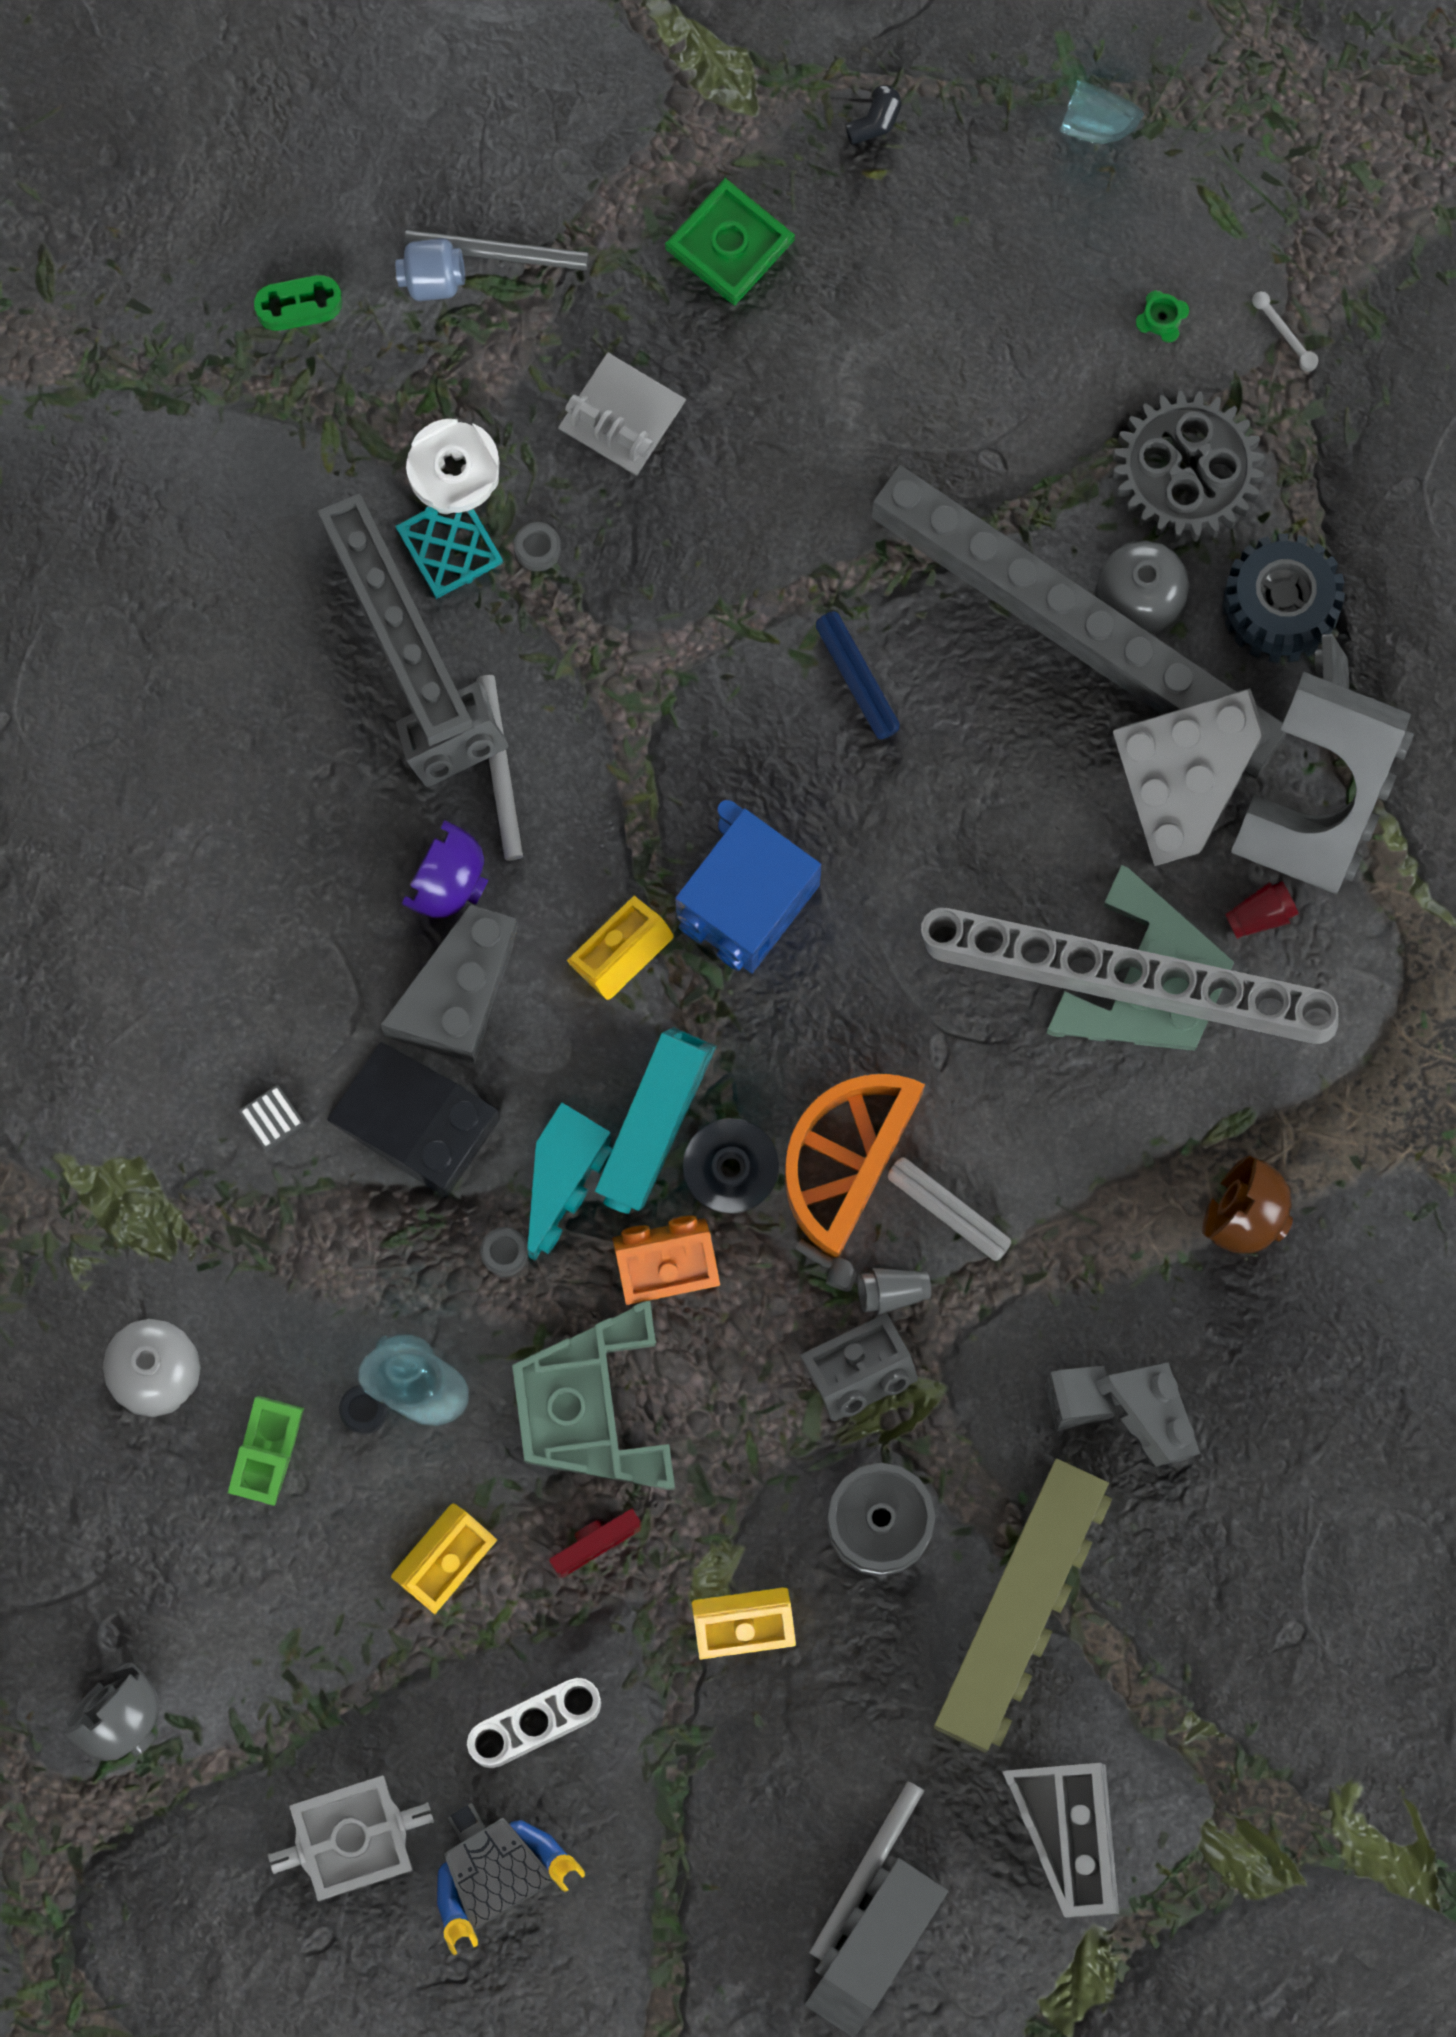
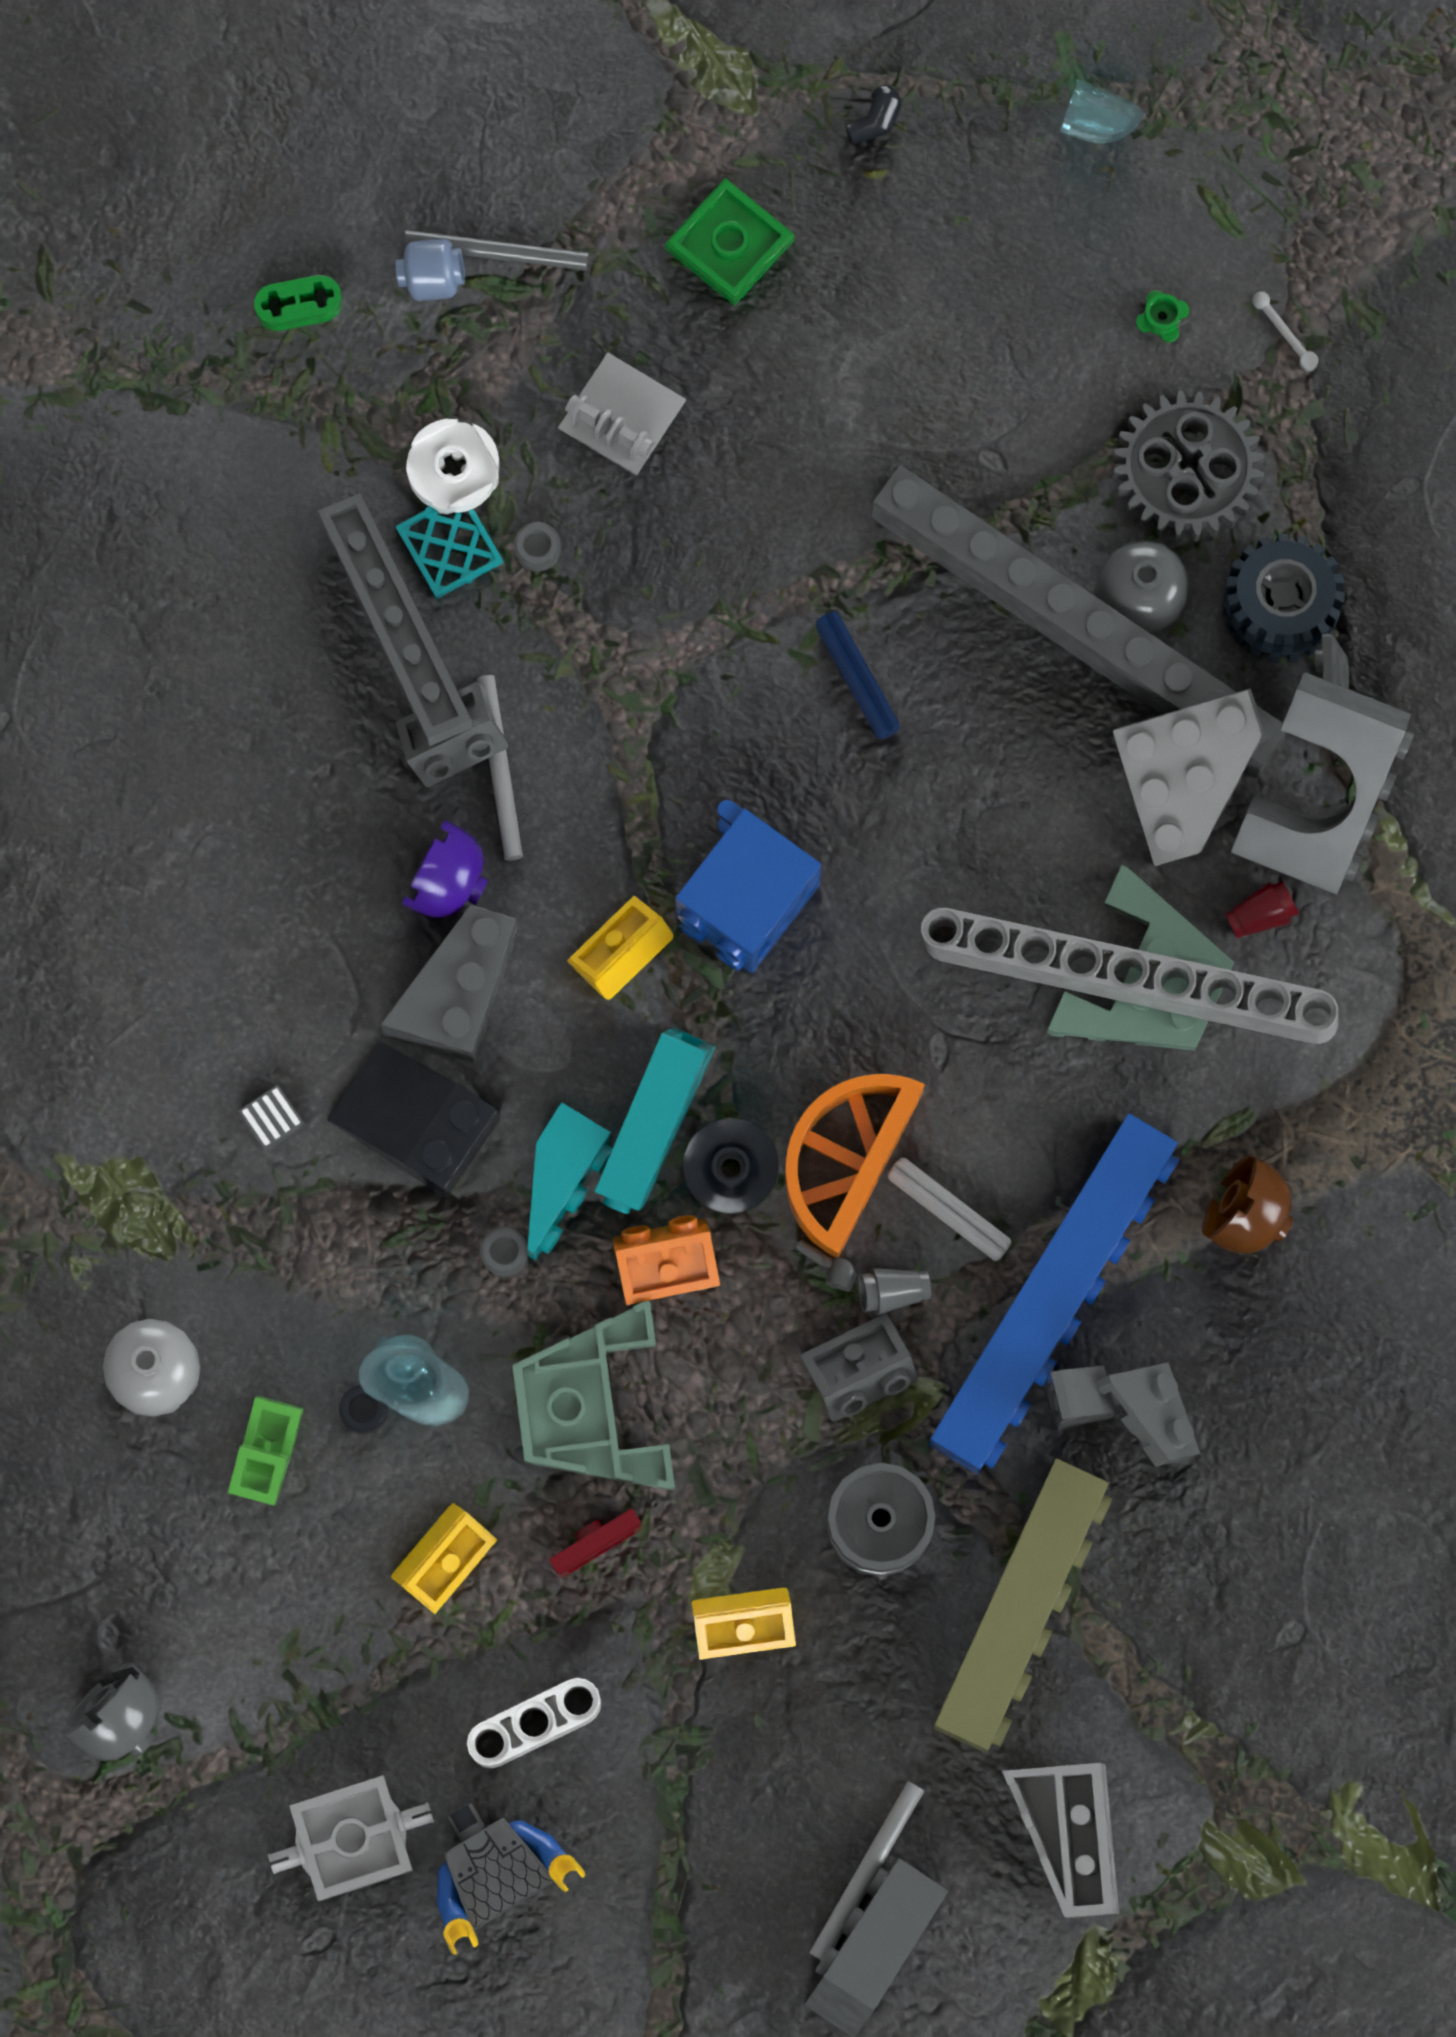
none -> blue brick [928,1113,1180,1475]

